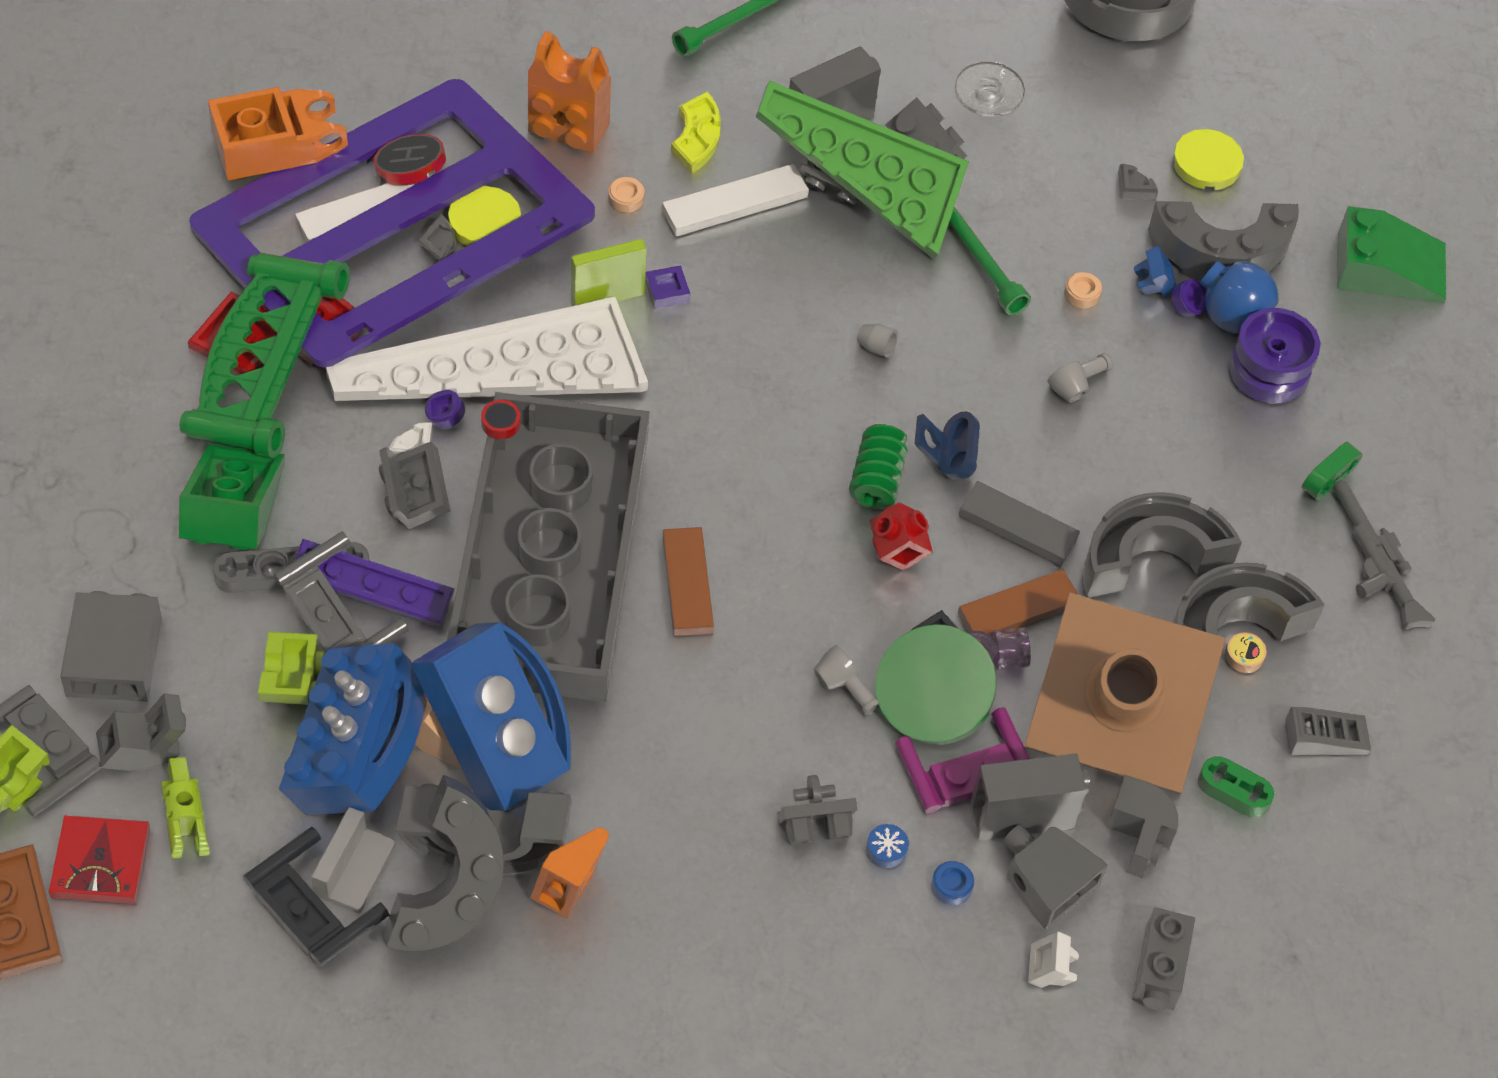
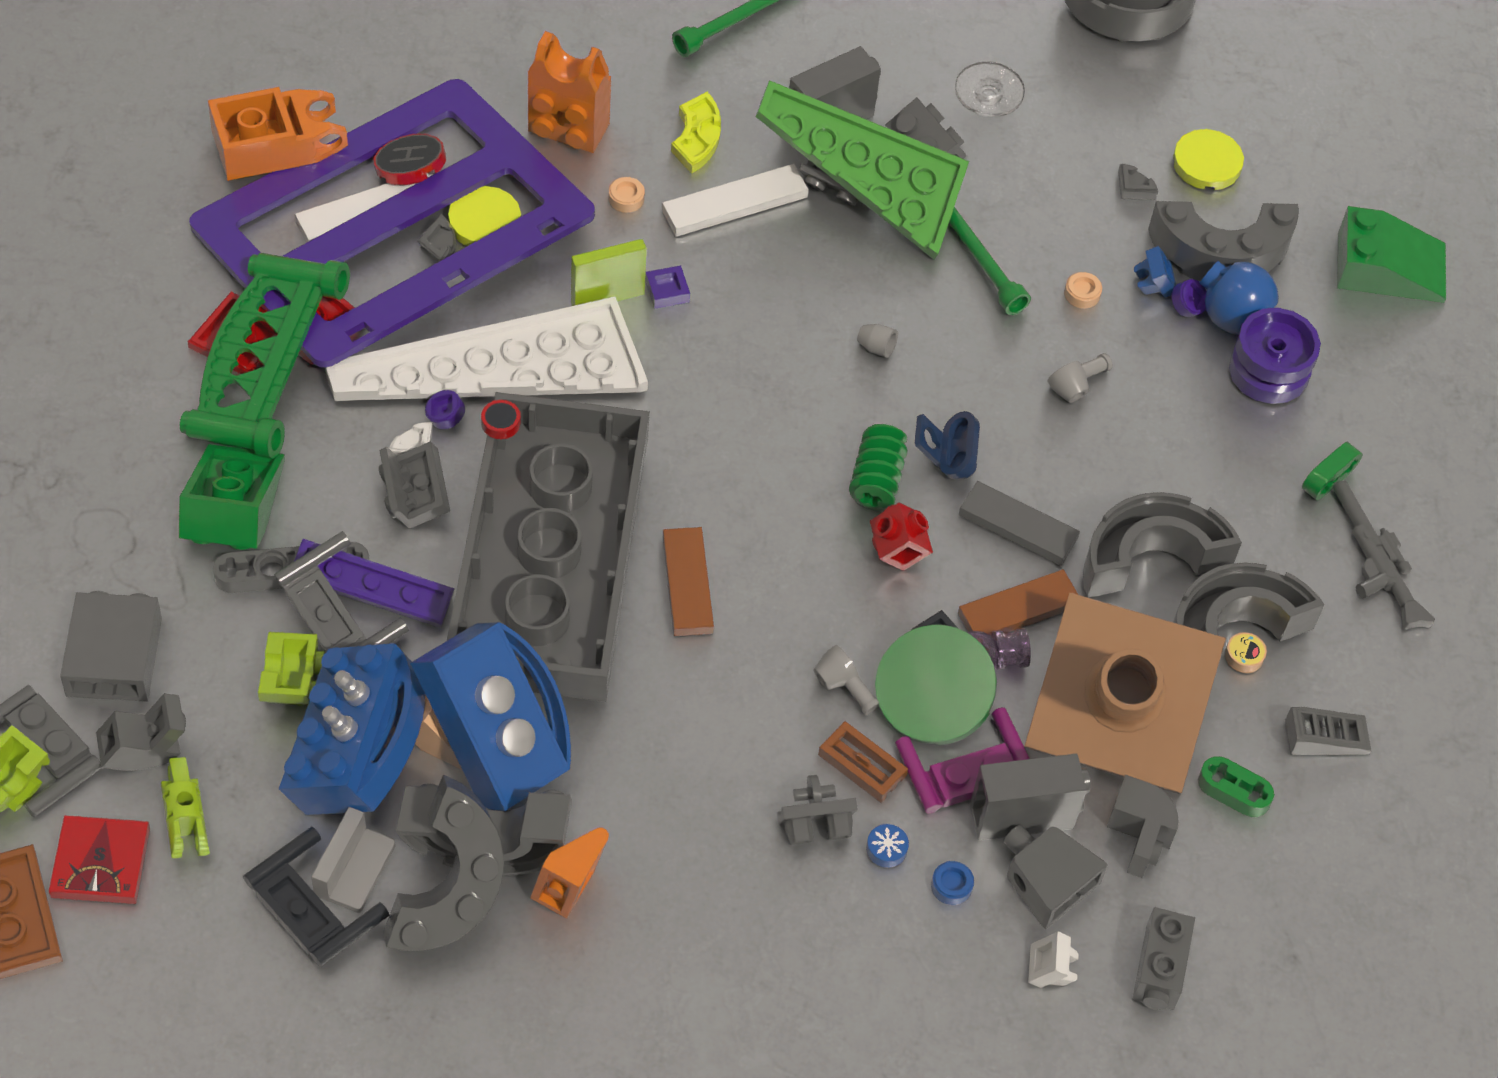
none -> dark orange tile [818,721,908,803]

